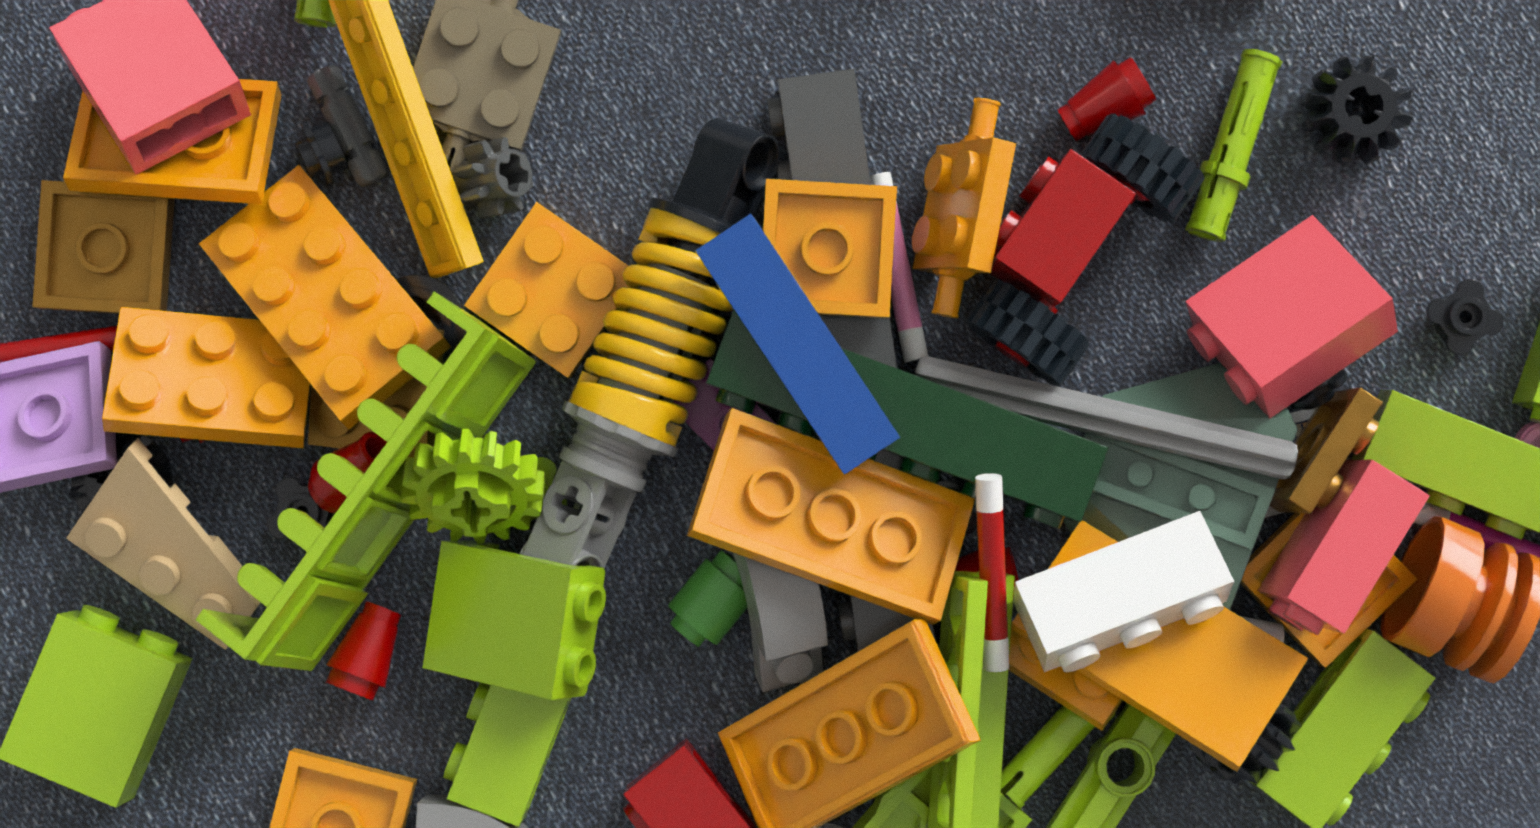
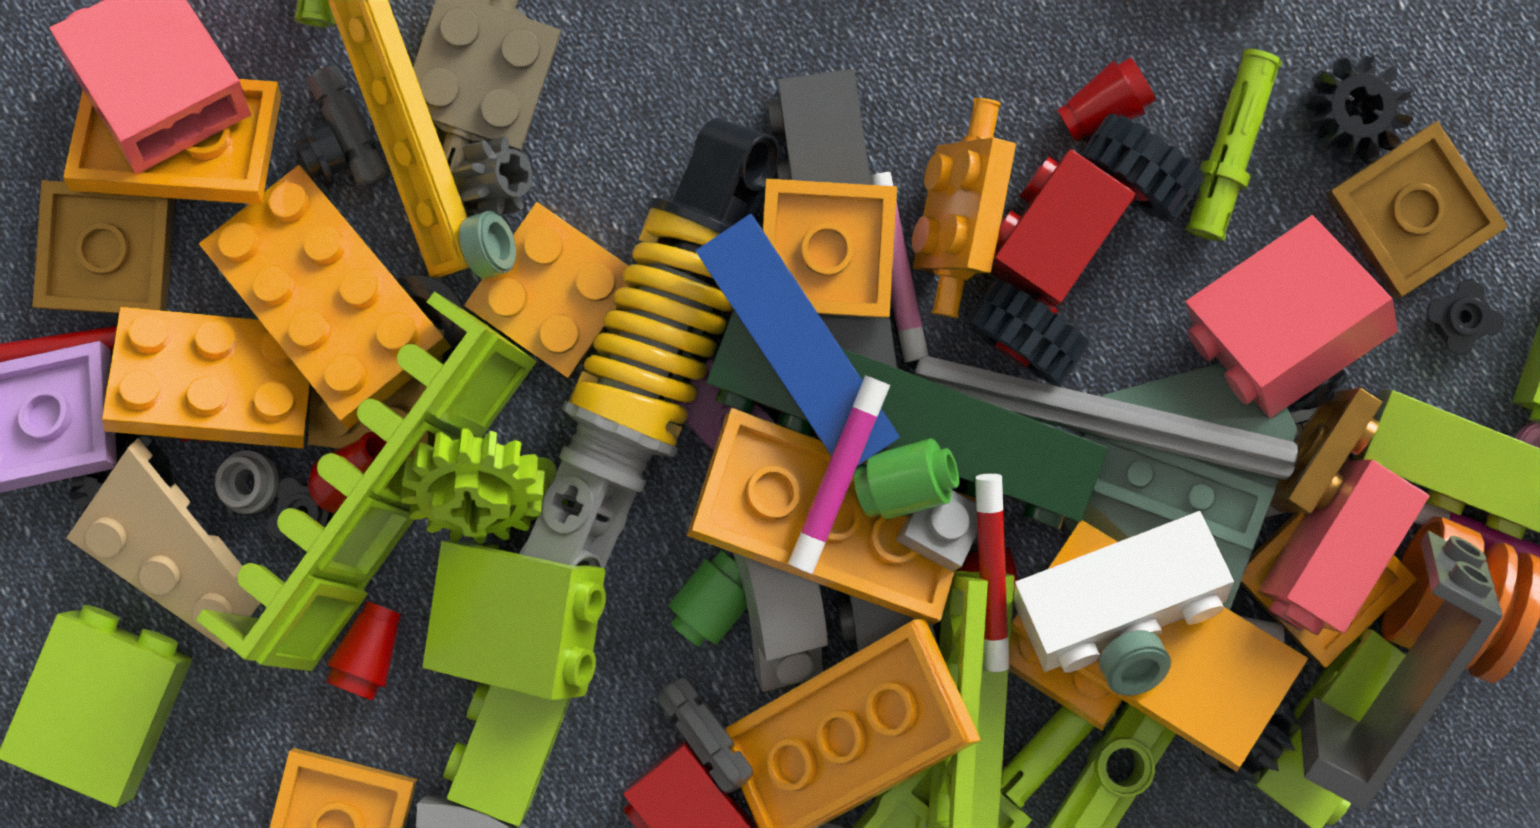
none -> light grey plate [215,450,279,514]
none -> sand green tile [459,211,516,279]
none -> dark grey axle [658,678,753,794]
none -> dark pink bar [788,375,890,574]
none -> bright green brick [854,438,959,520]
none -> light grey plate [896,490,977,572]
none -> sand green tile [1099,630,1171,695]
none -> dark grey panel [1300,530,1503,810]
none -> pearl gold plate [1325,121,1508,299]

